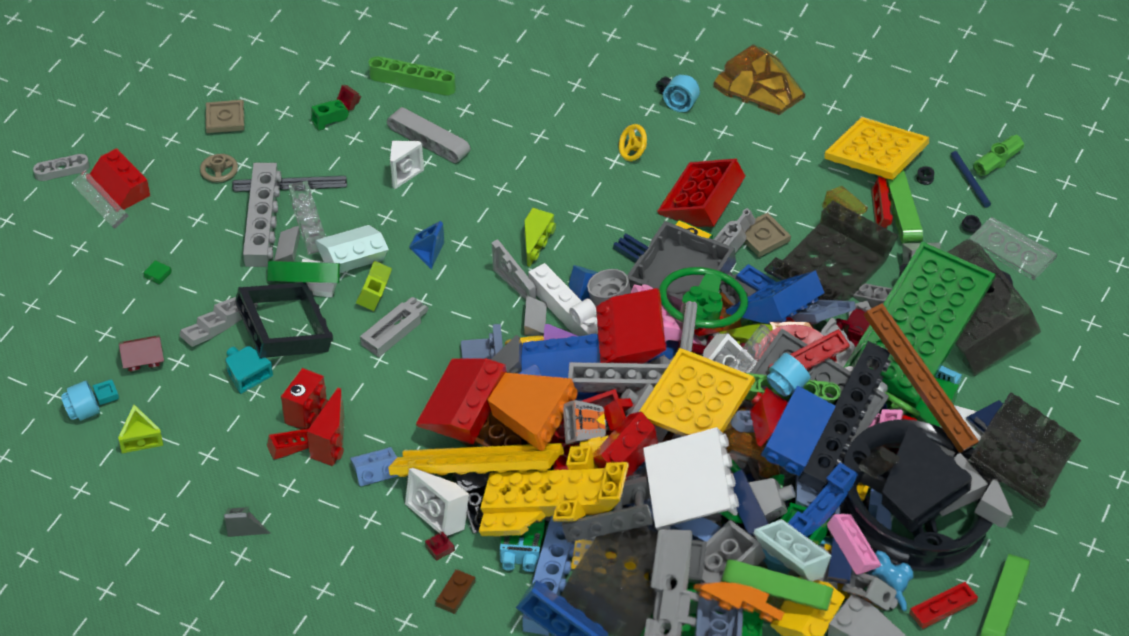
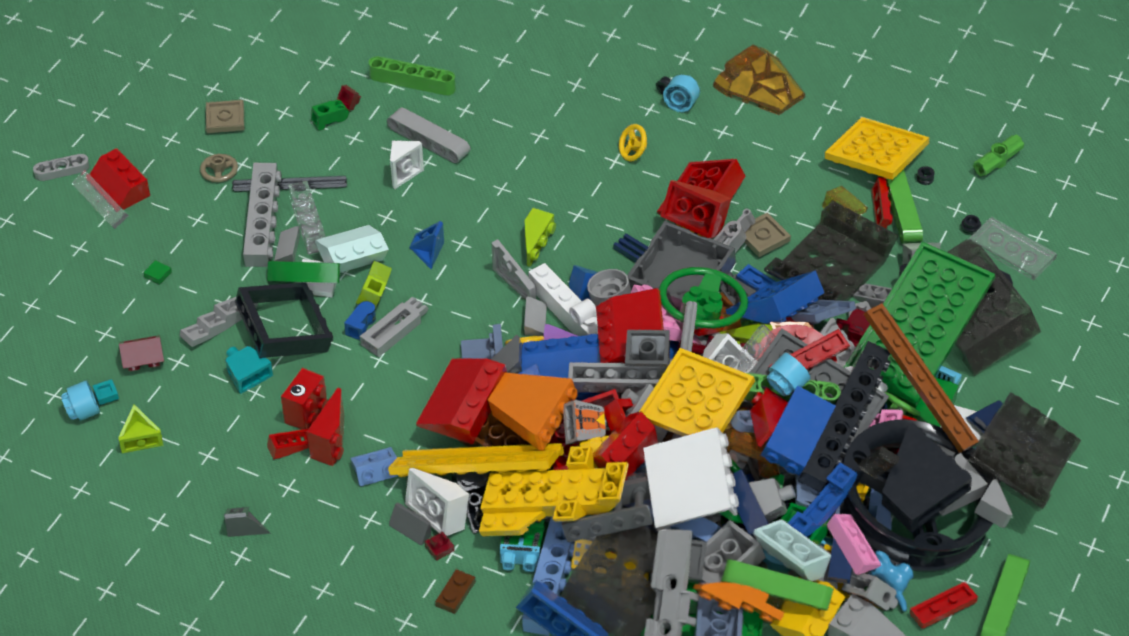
dark blue bar [951,151,991,208] -> none
none -> blue leg [344,301,376,340]
none -> dark grey slope [389,502,432,545]
none -> dark grey slope [625,330,670,366]
none -> red slope [661,180,731,239]

